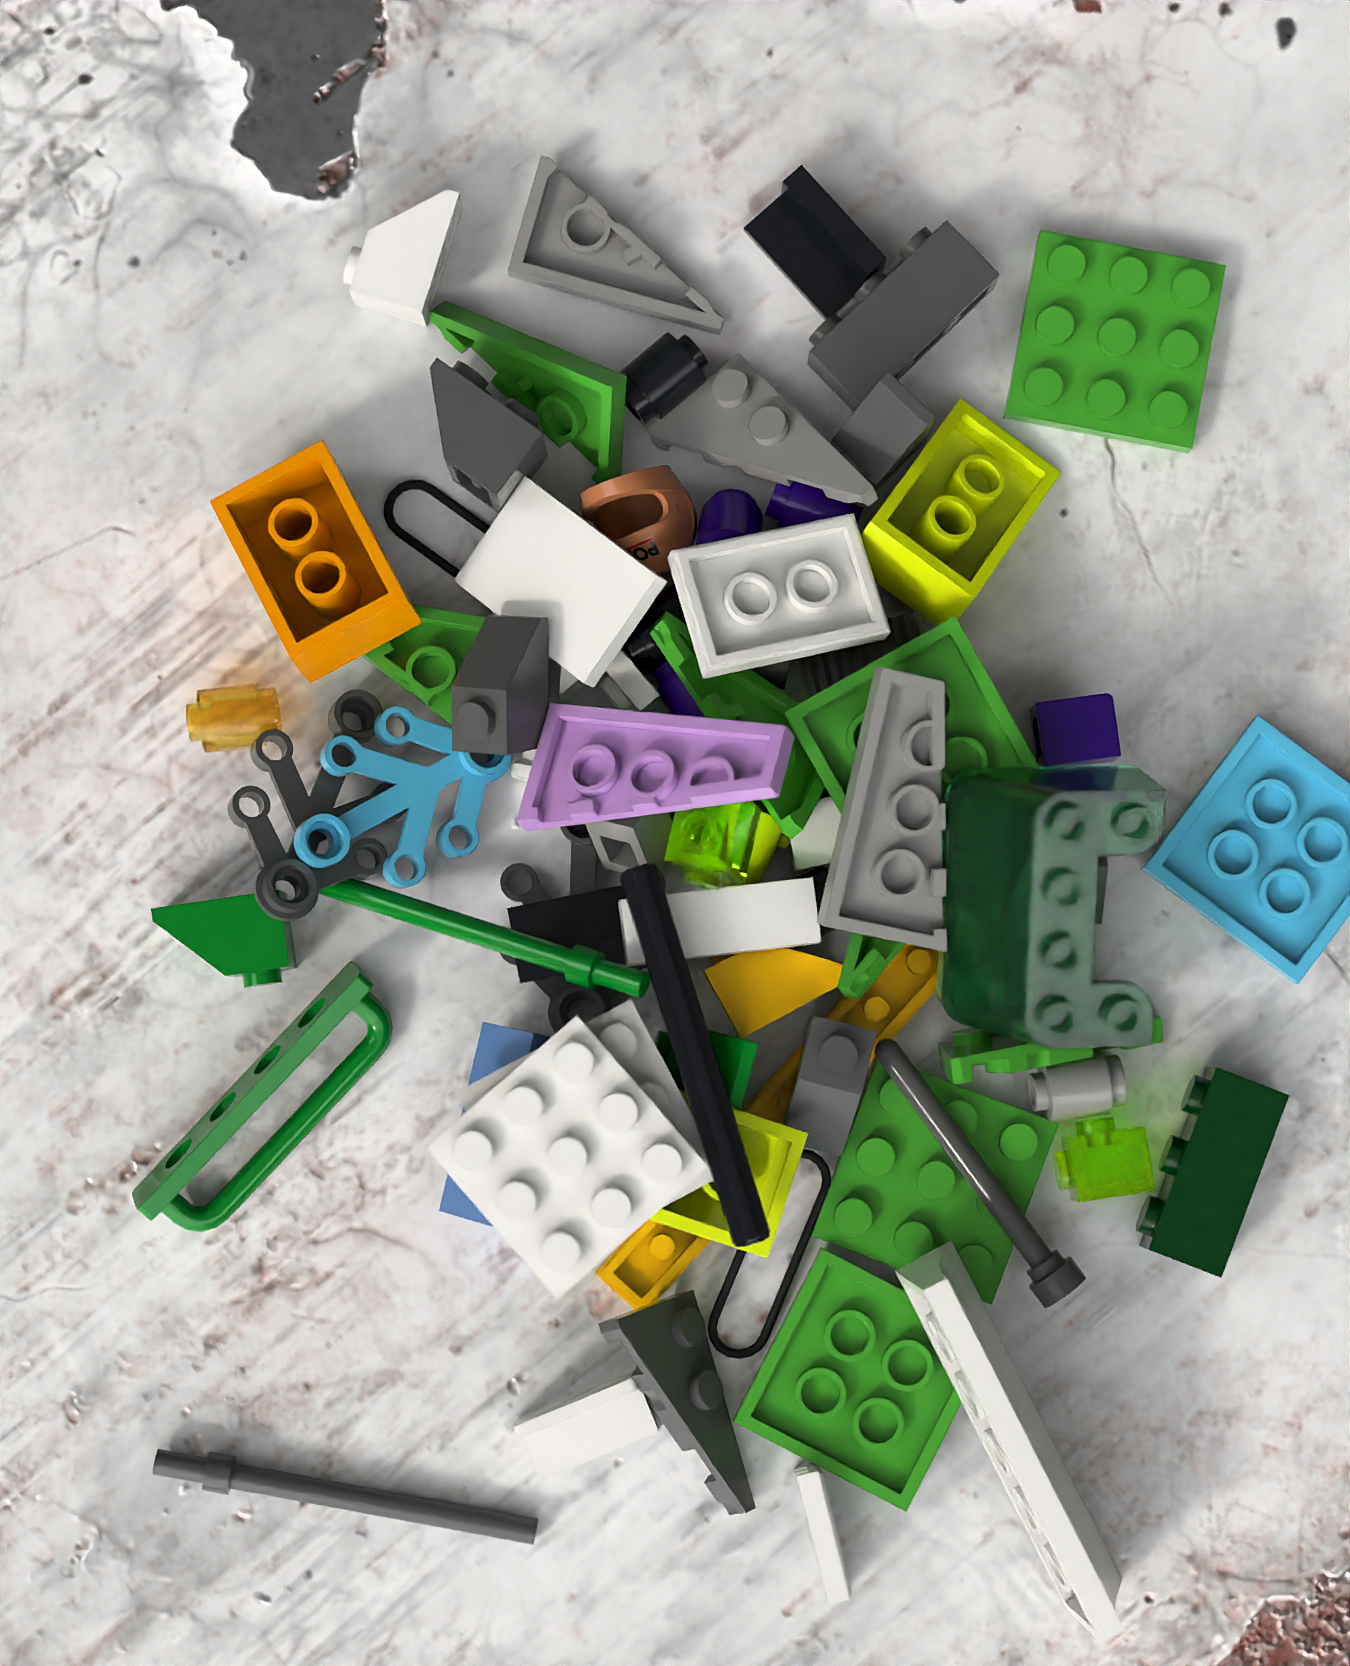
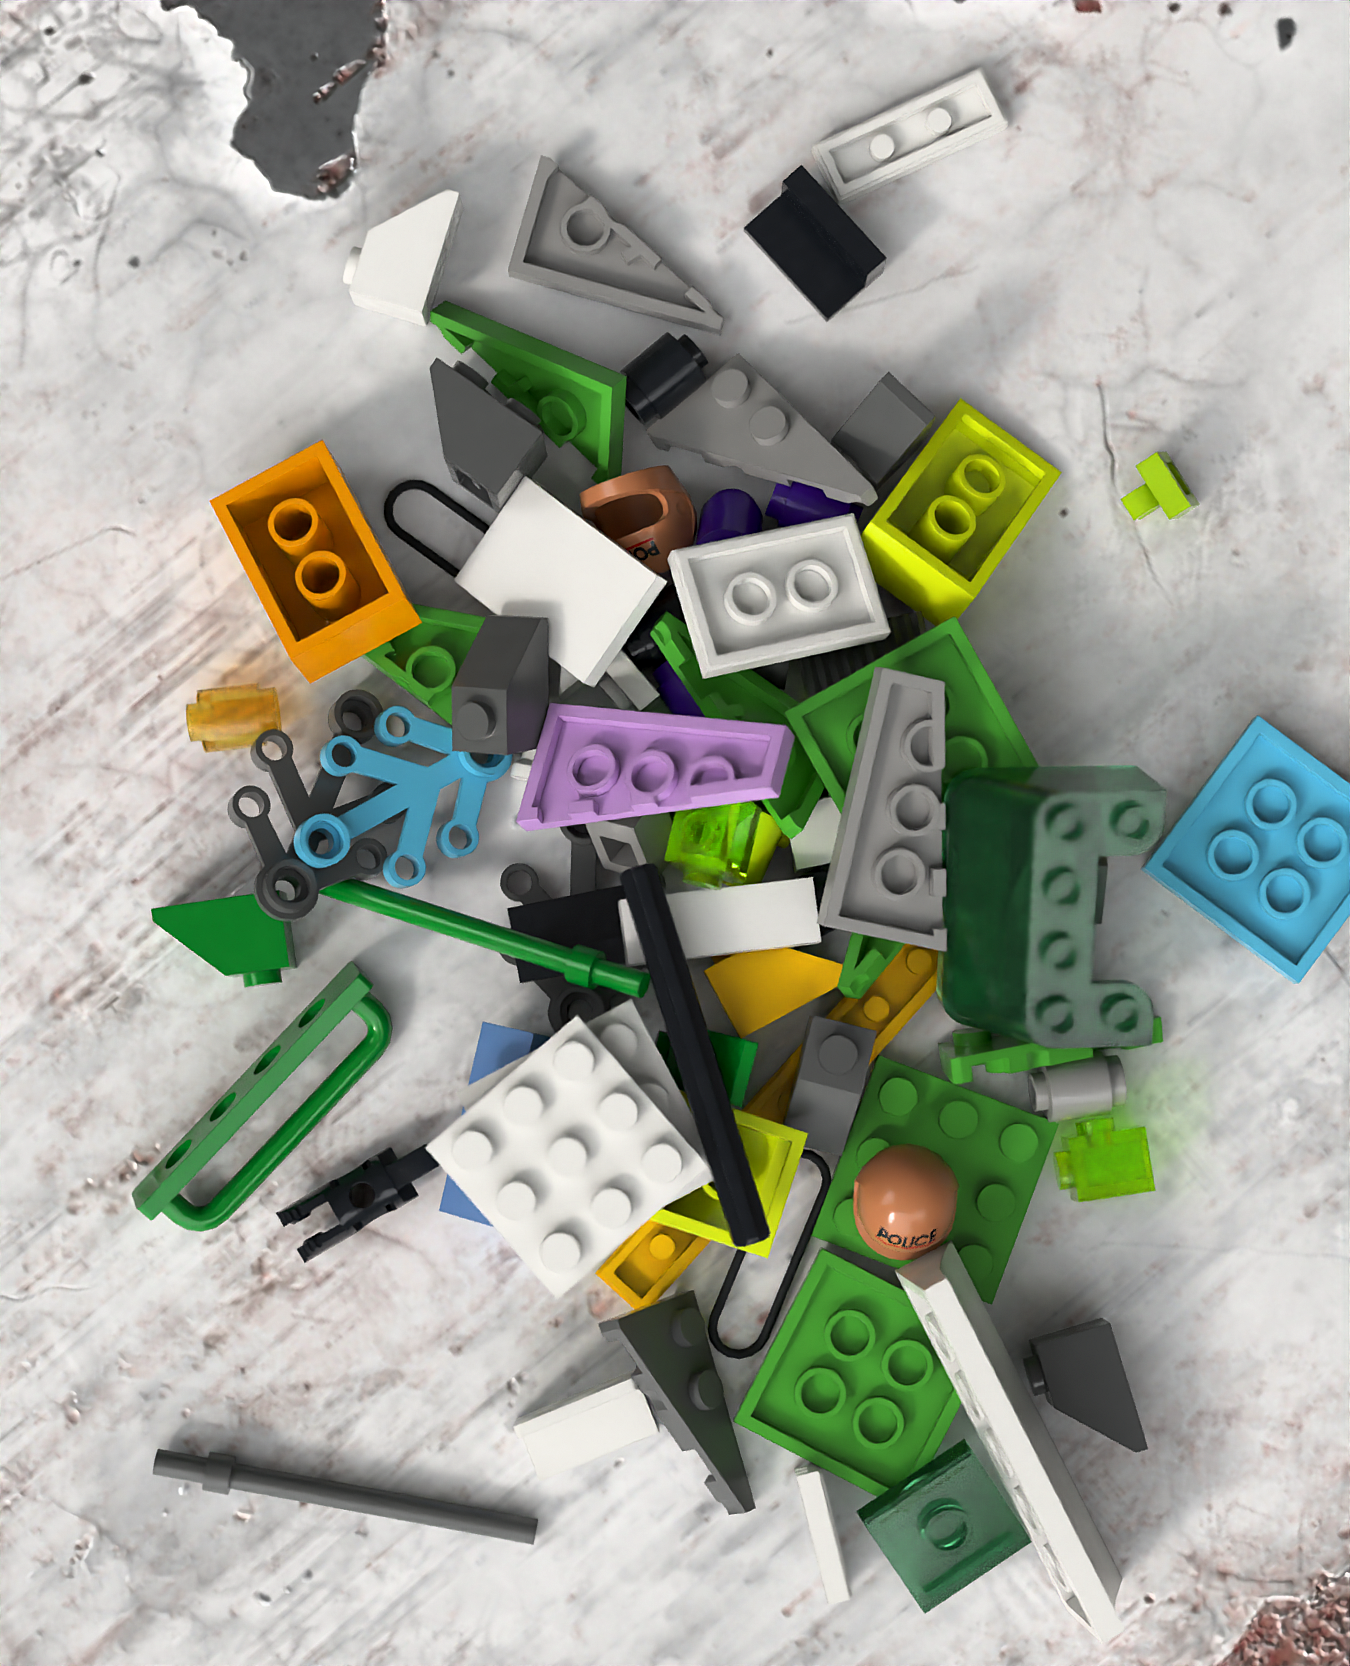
dark grey brick [807,220,1000,412] -> none
dark grey piece [875,1039,1086,1308] -> none
bright green plate [1003,230,1226,453] -> none
dark purple panel [1029,693,1121,771] -> none
dark green brick [1136,1067,1289,1278] -> none
none -> black hinge [276,1144,440,1263]
none -> white tile [811,67,1009,206]
none -> nougat helmet [853,1144,959,1261]
none -> clear green tile [856,1439,1032,1614]
none -> dark grey slope [1023,1318,1148,1453]
none -> lime tile [1120,452,1200,521]

